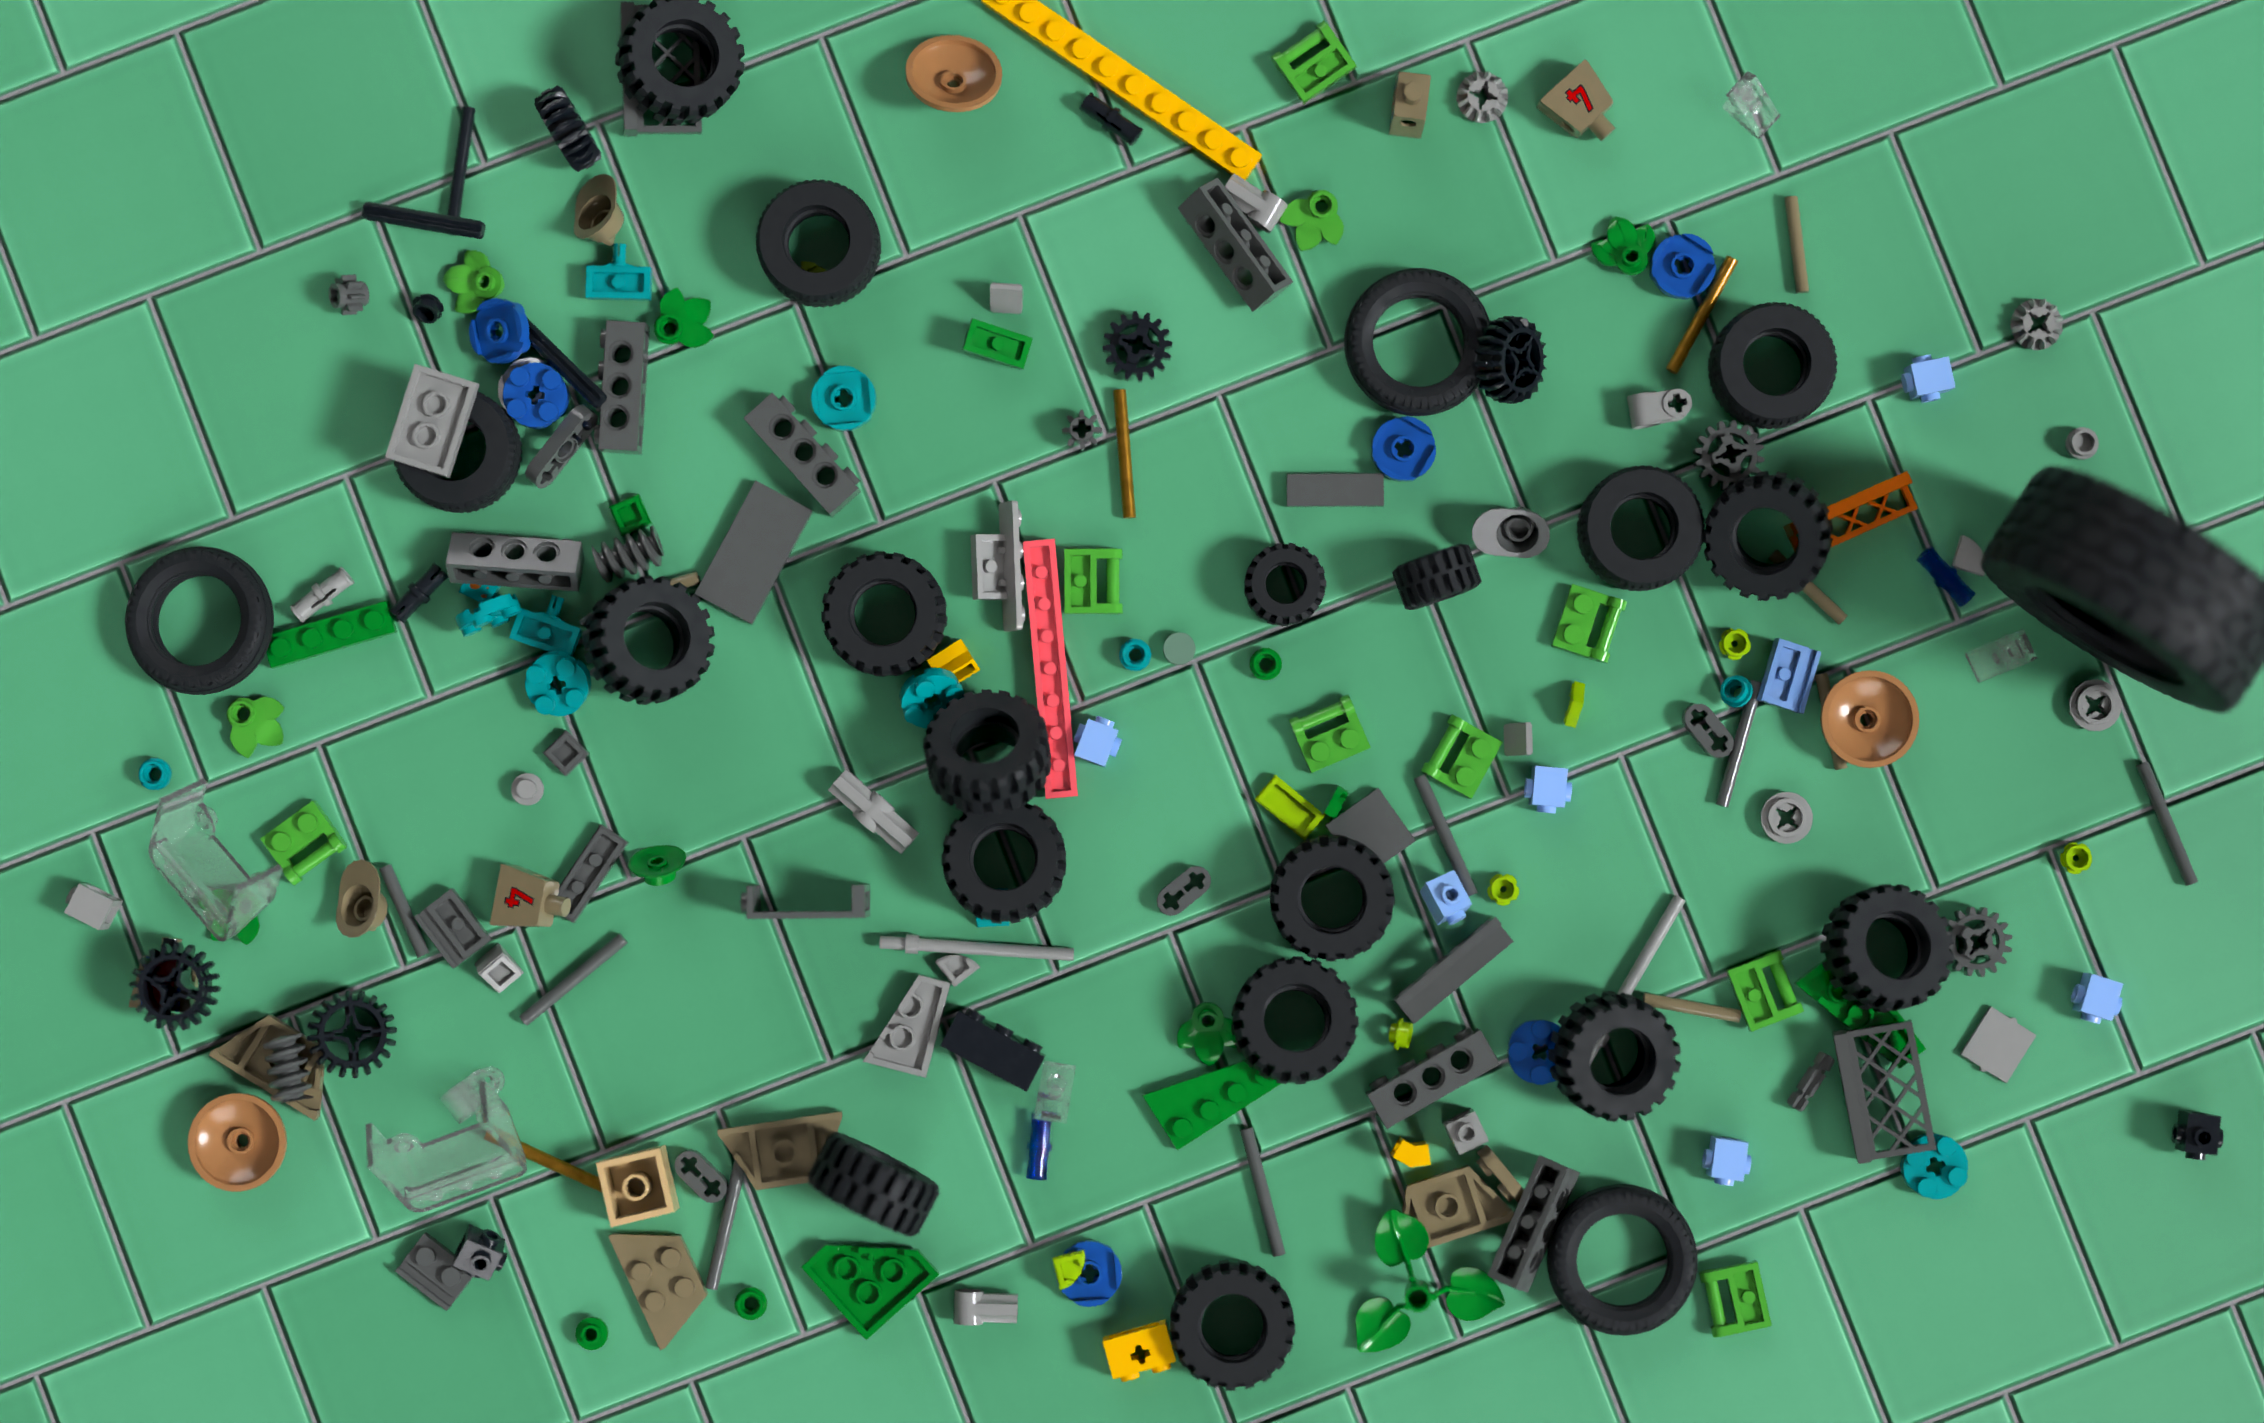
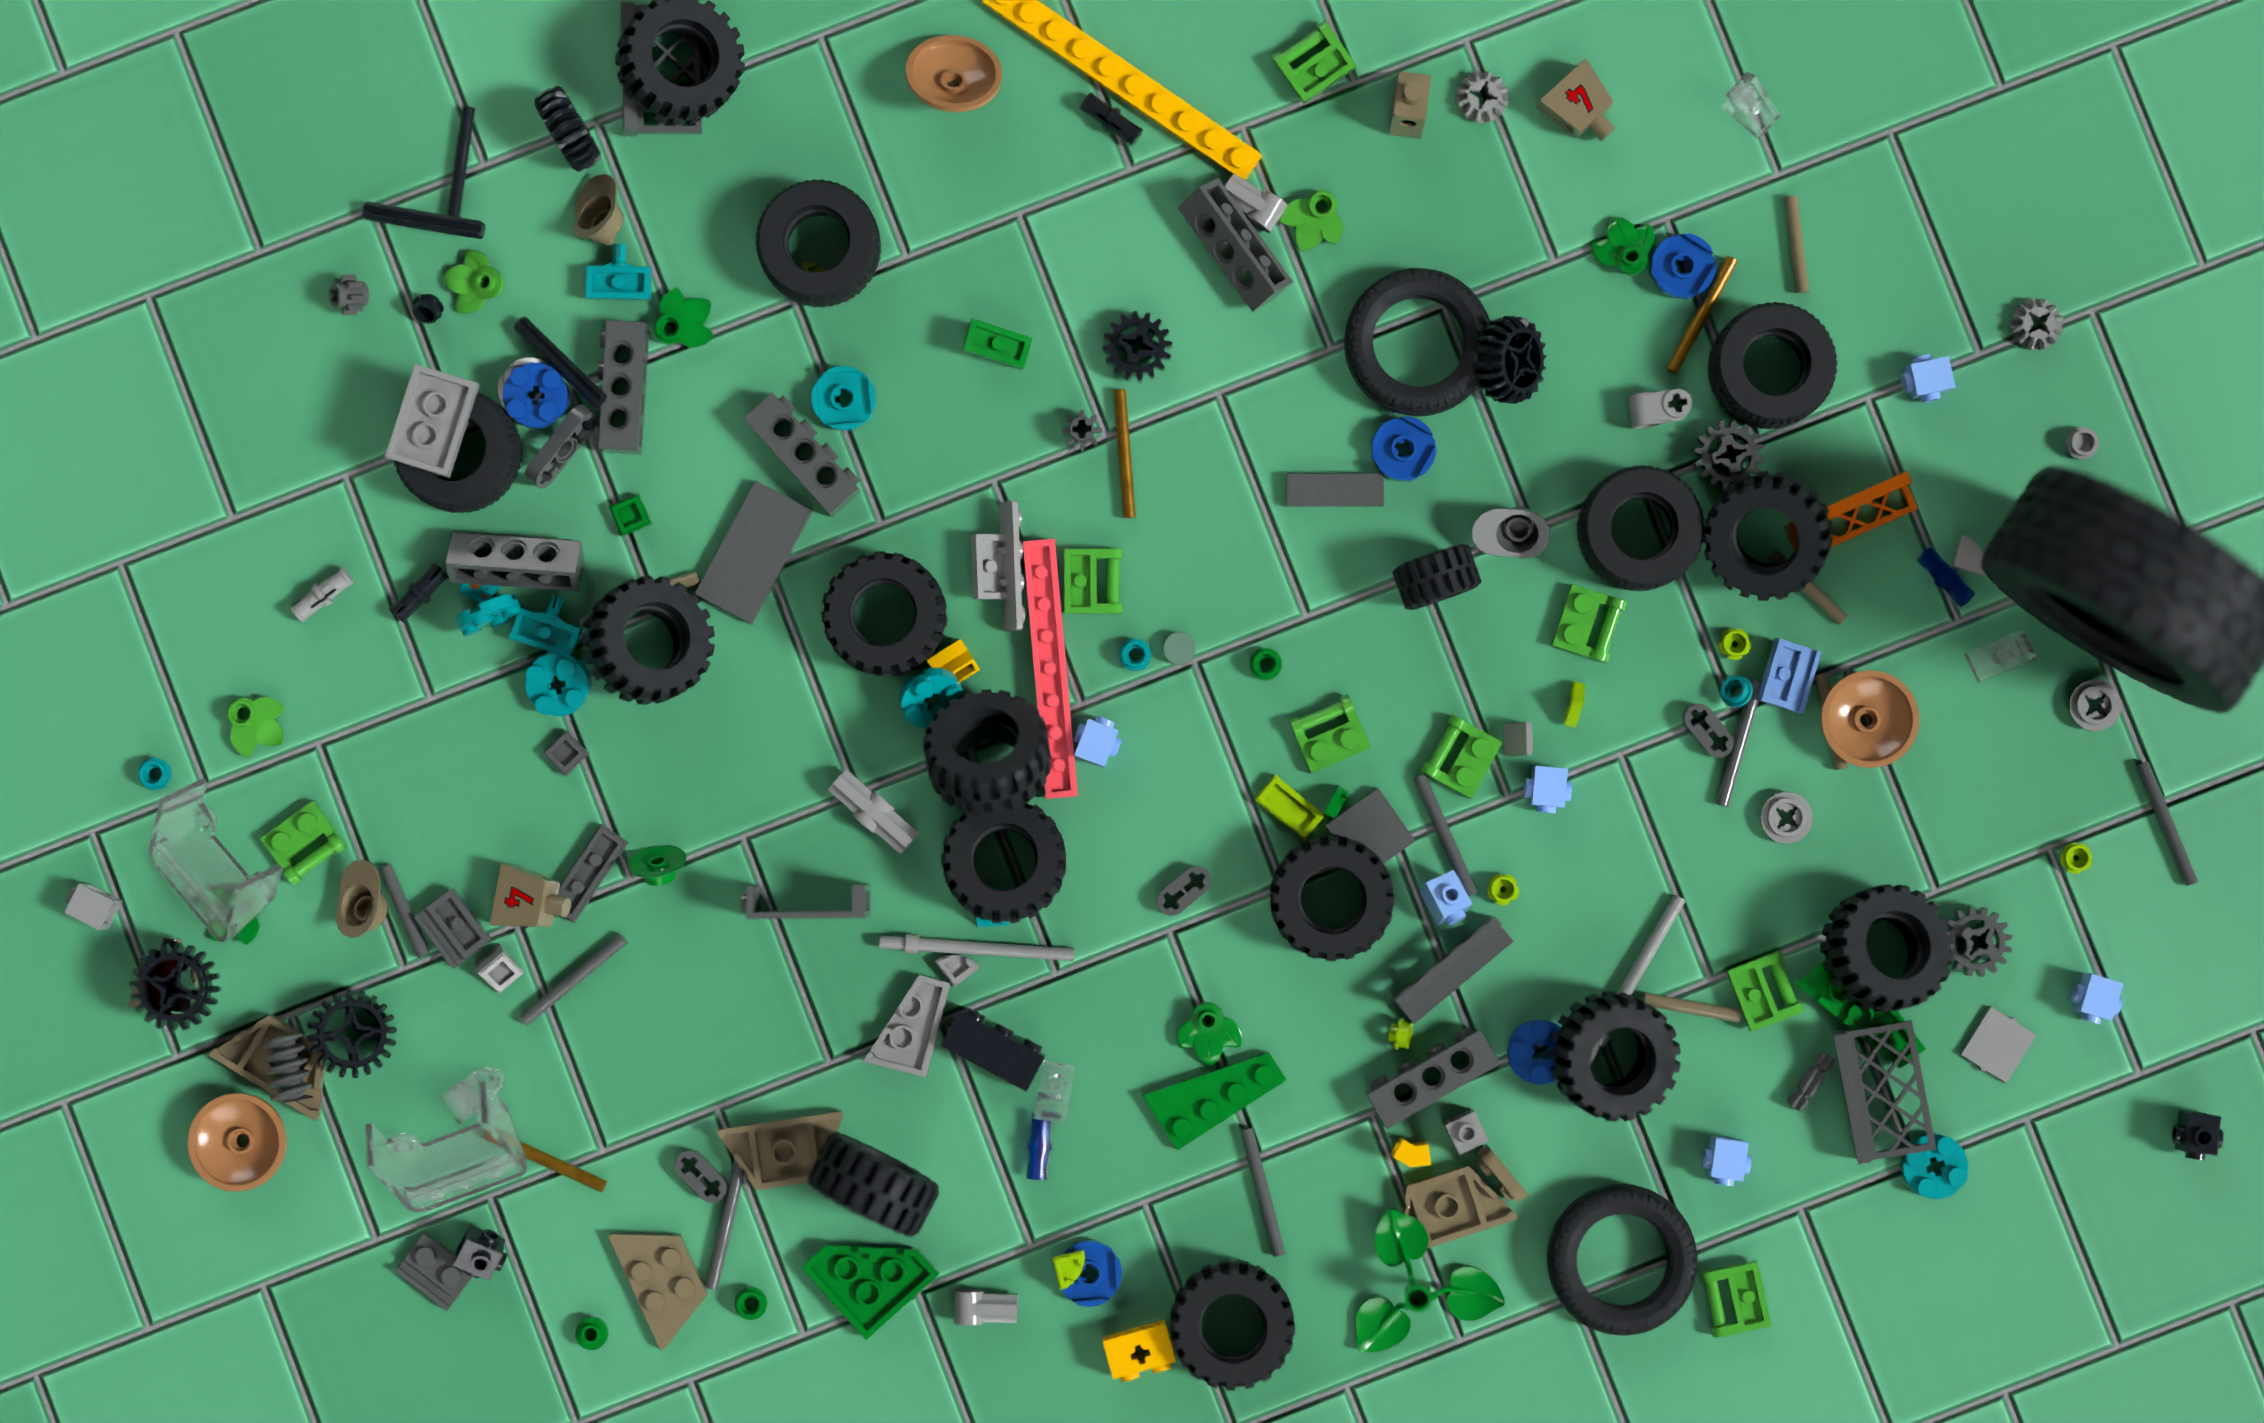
black tyre [125,547,274,695] -> none
green plate [266,601,397,669] -> none
blue plate [469,298,530,364] -> none
light grey plate [511,773,544,805] -> none
dark grey piece [592,525,664,583] -> none
tan brick [596,1145,680,1227] -> none
light grey slope [990,283,1024,314] -> none
black tyre [1231,956,1359,1085] -> none
black tyre [1244,543,1326,626] -> none
dark grey brick [1487,1155,1580,1293] -> none

